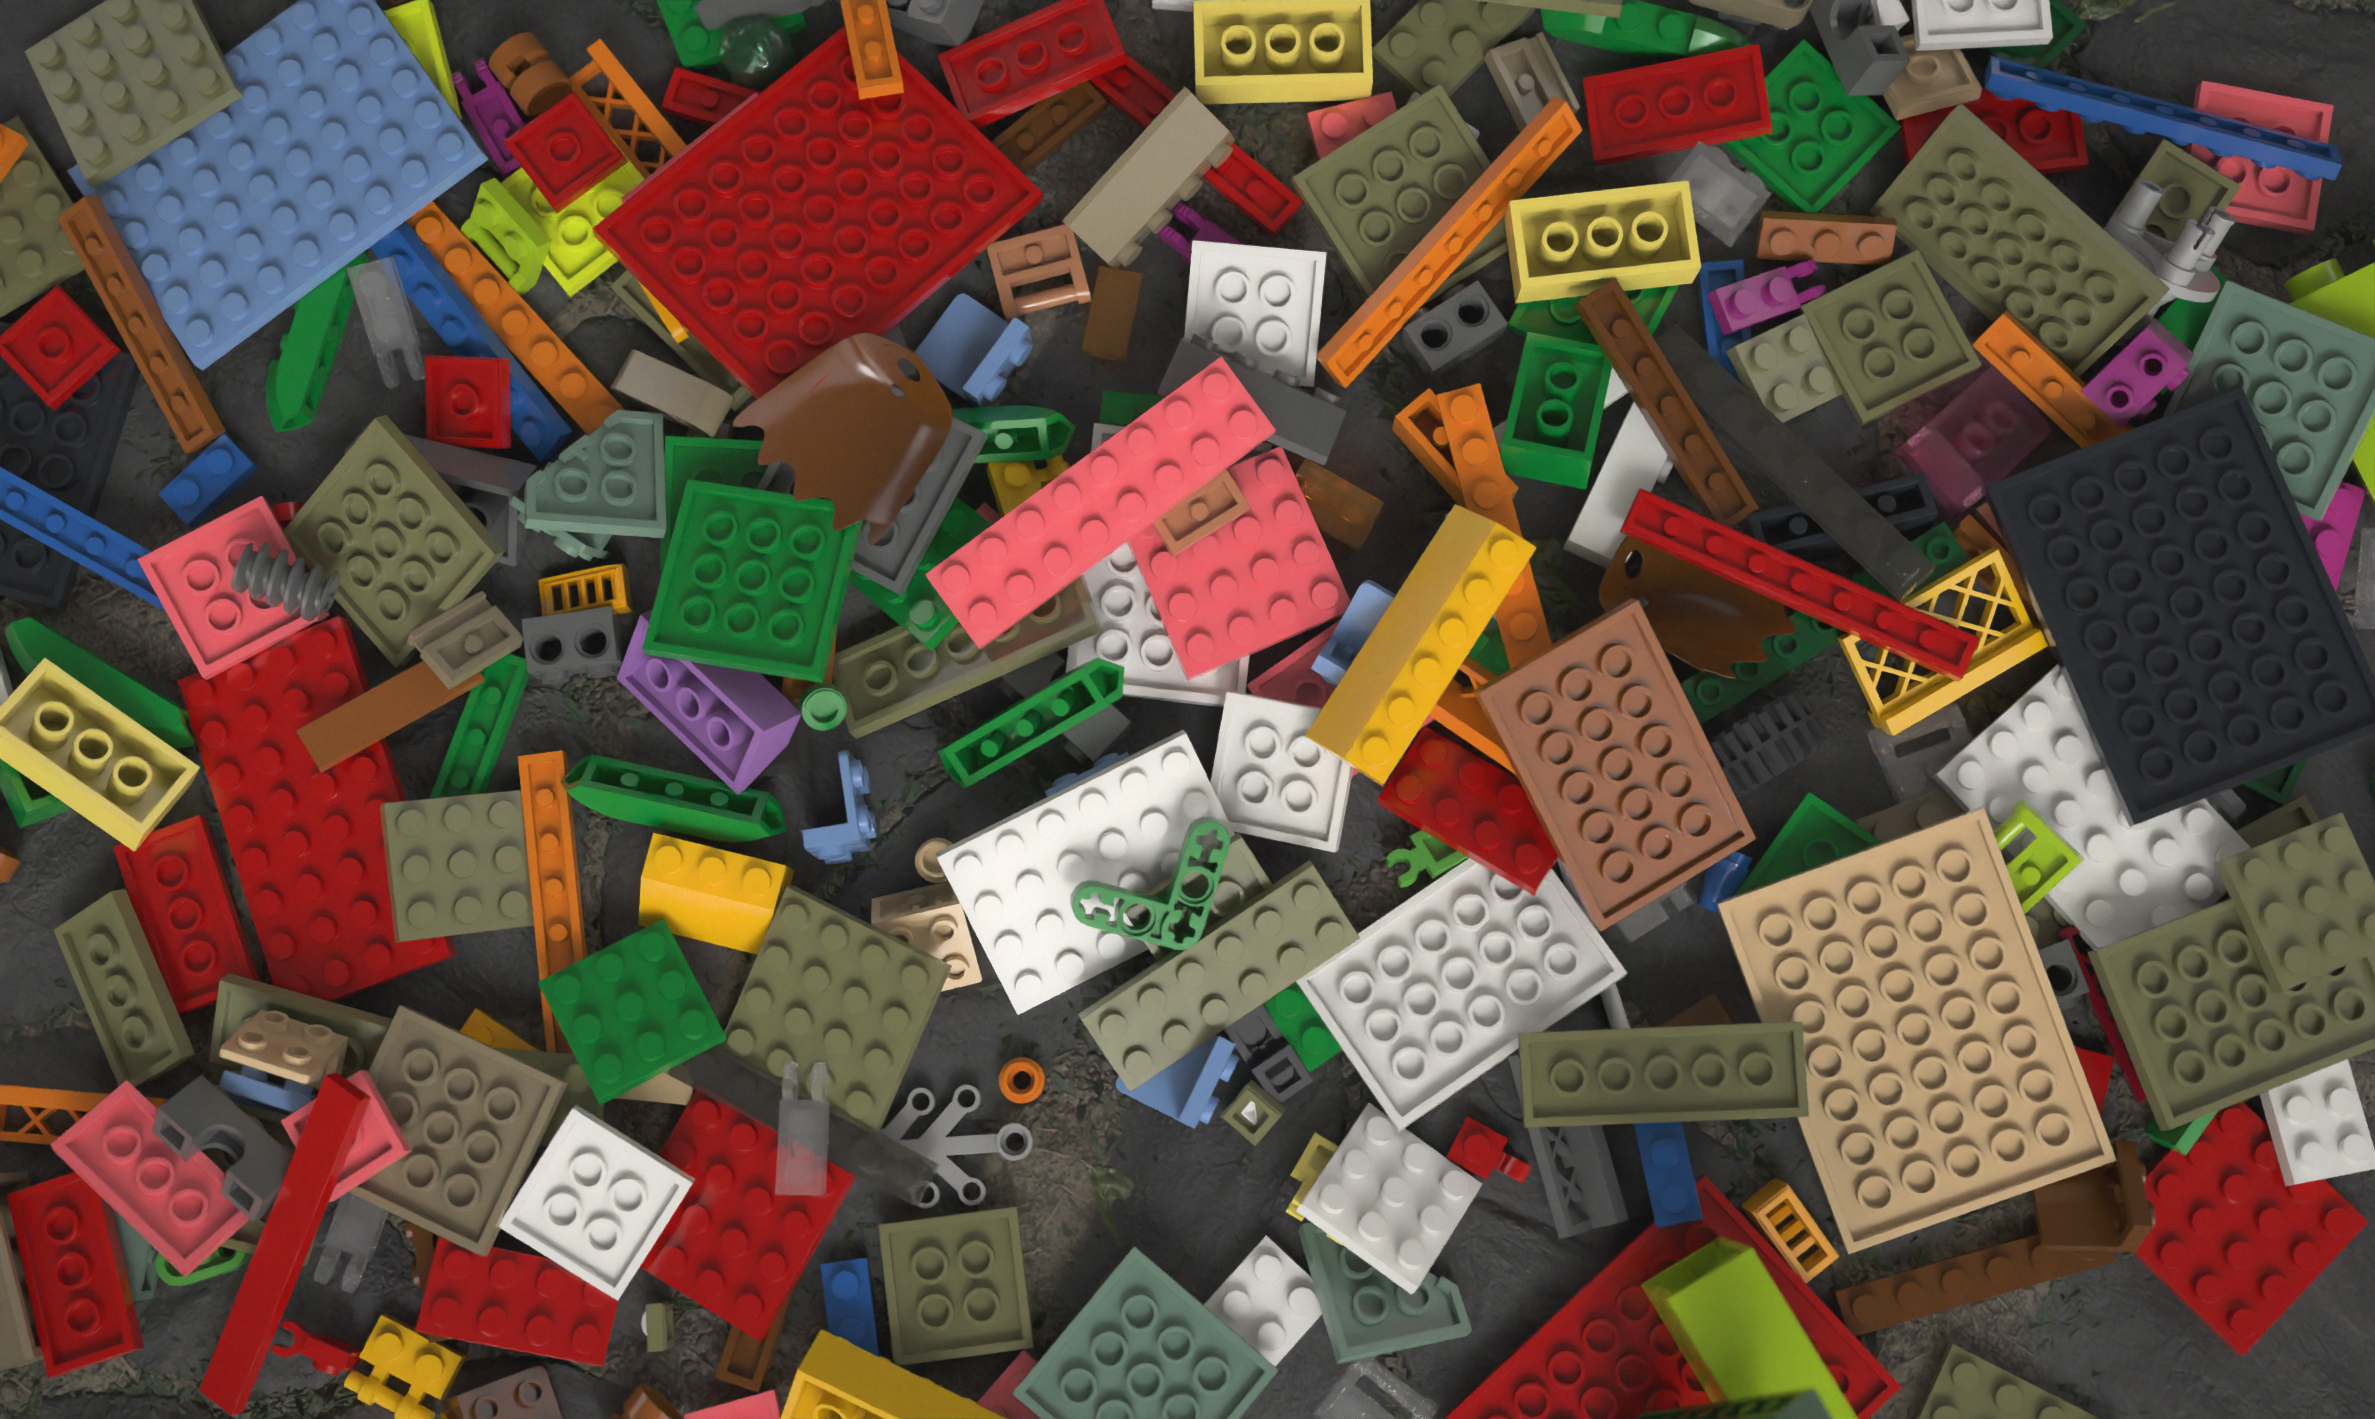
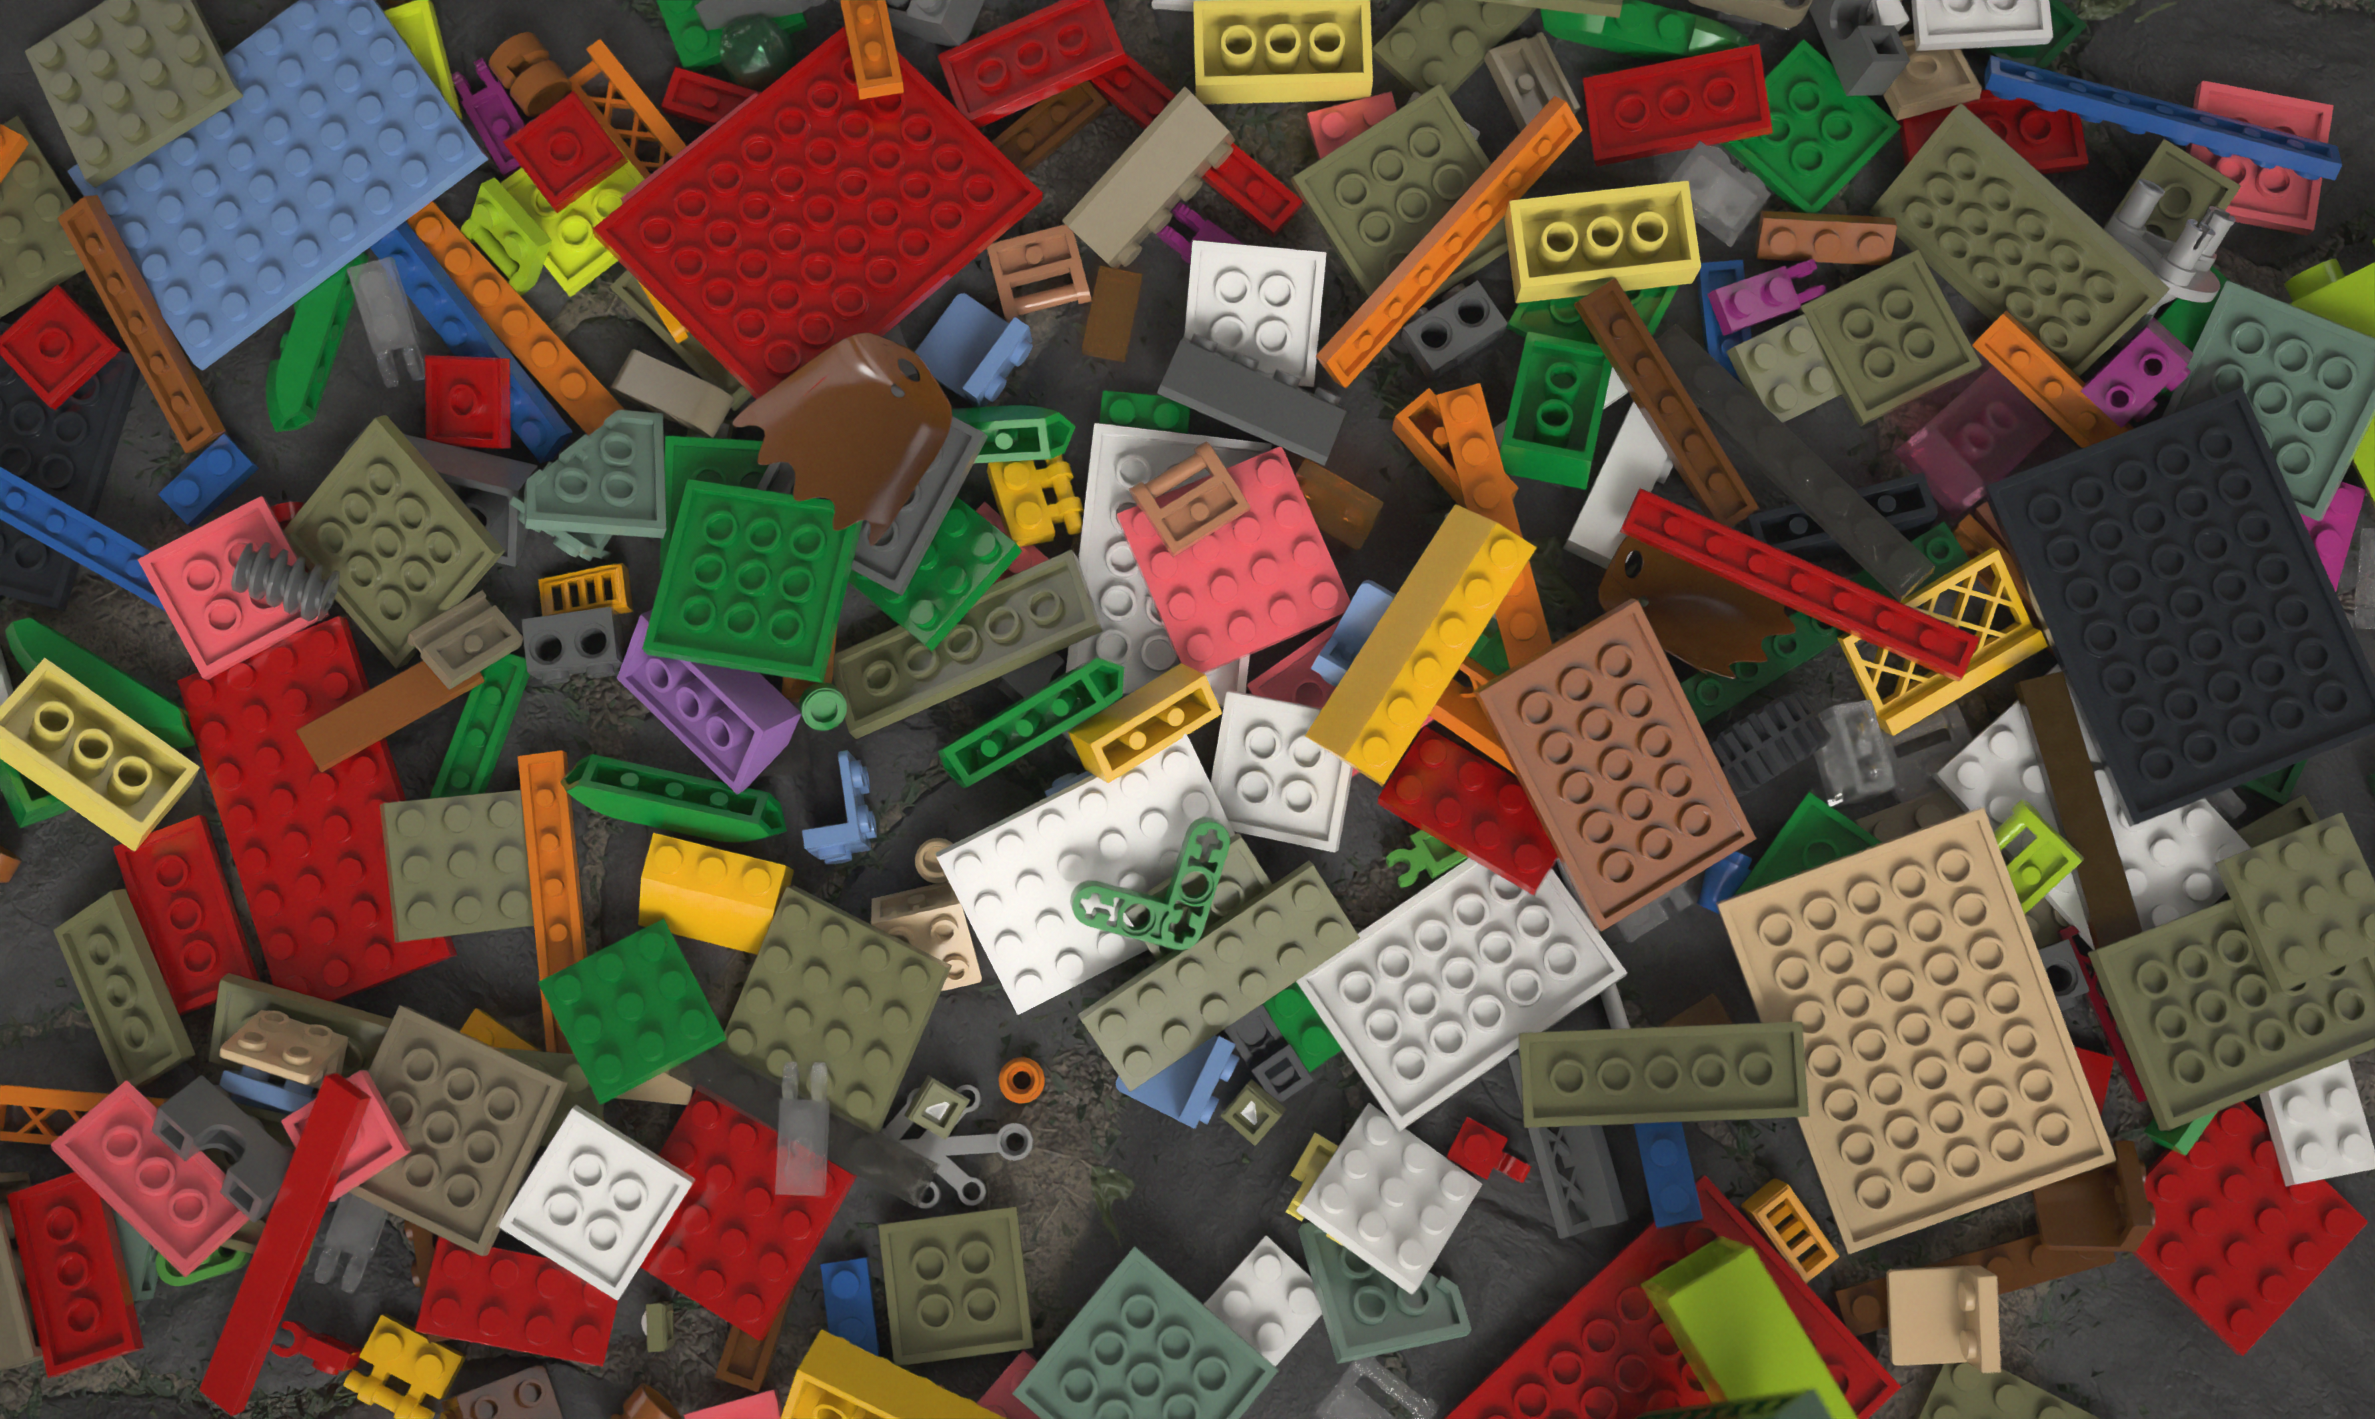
coral plate [925,356,1276,649] -> none
none -> olive tile [904,1075,970,1140]
none -> yellow brick [1068,663,1222,783]
none -> clear brick [1814,700,1897,807]
none -> tan bracket [1886,1265,2001,1373]
none -> dark brown tile [2014,671,2143,1042]

